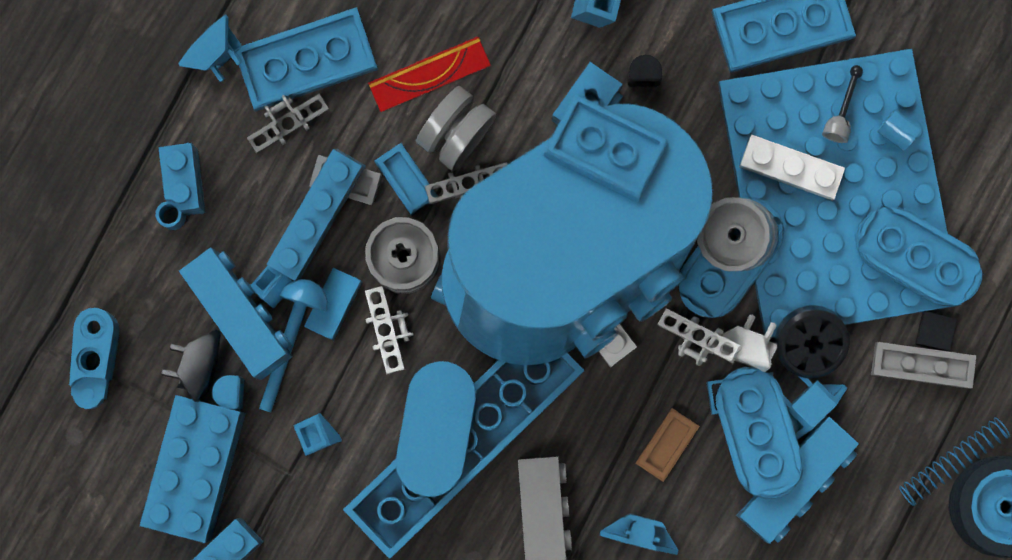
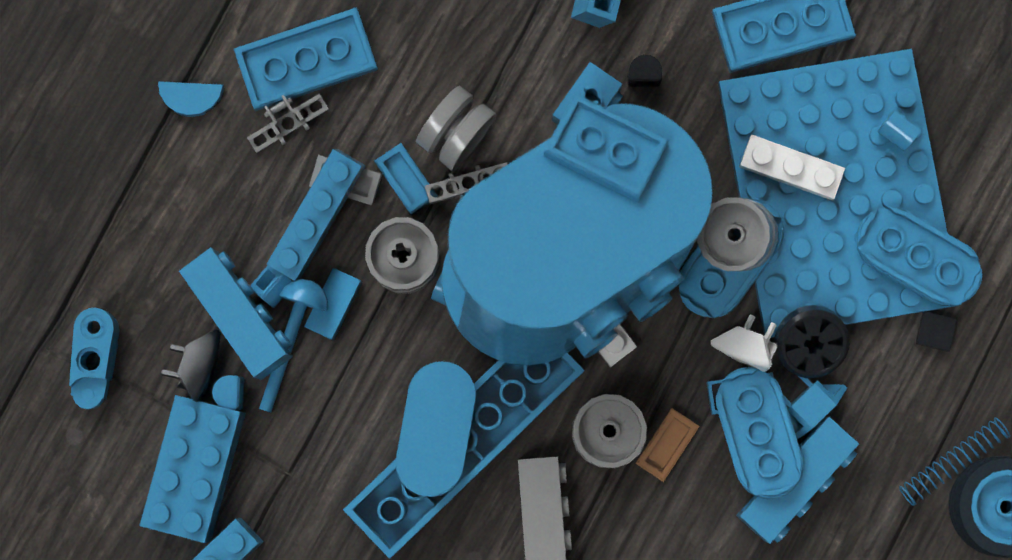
dark azure hinge [155,143,205,230] -> none
dark azure piece [178,14,242,82] -> none
dark azure slope [293,413,342,456] -> none
white piece [365,286,414,374] -> none
red sticker [368,37,491,112] -> none
dark azure piece [600,513,678,555] -> none
white piece [658,308,742,366] -> none
hinge [822,65,863,143] -> none
light grey plate [871,342,976,389] -> none
none -> dark azure tile [158,82,224,117]
none -> light grey wheel [572,394,647,468]

